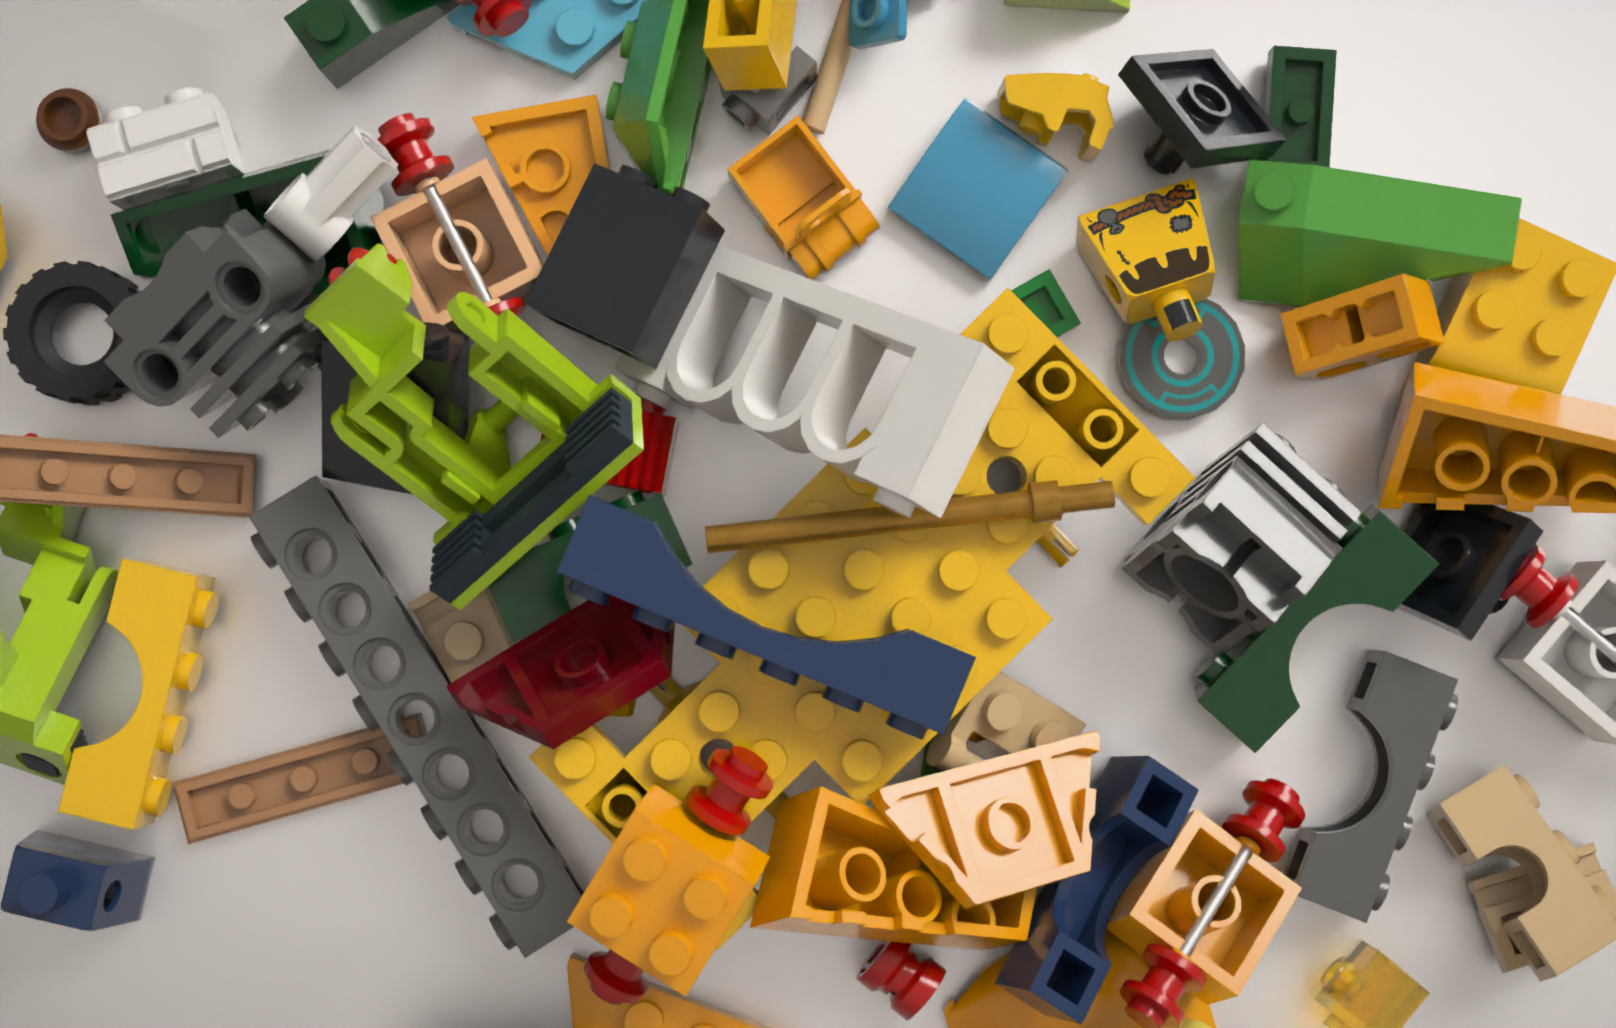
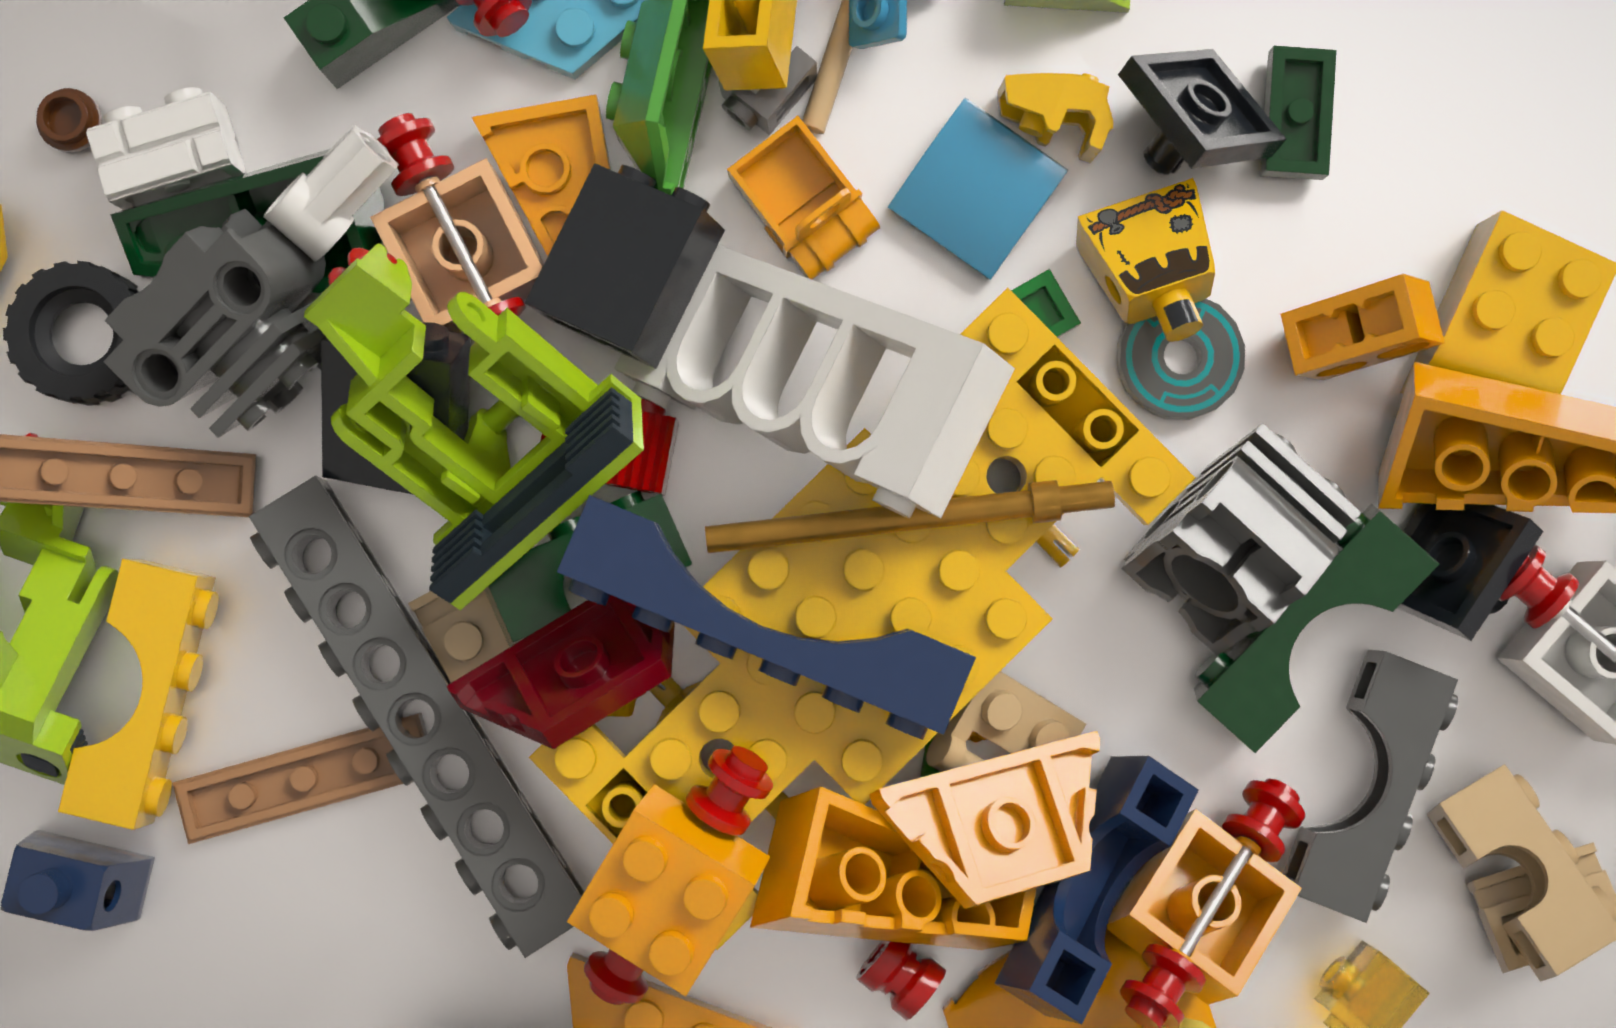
bright green wedge [1239,160,1522,308] -> none

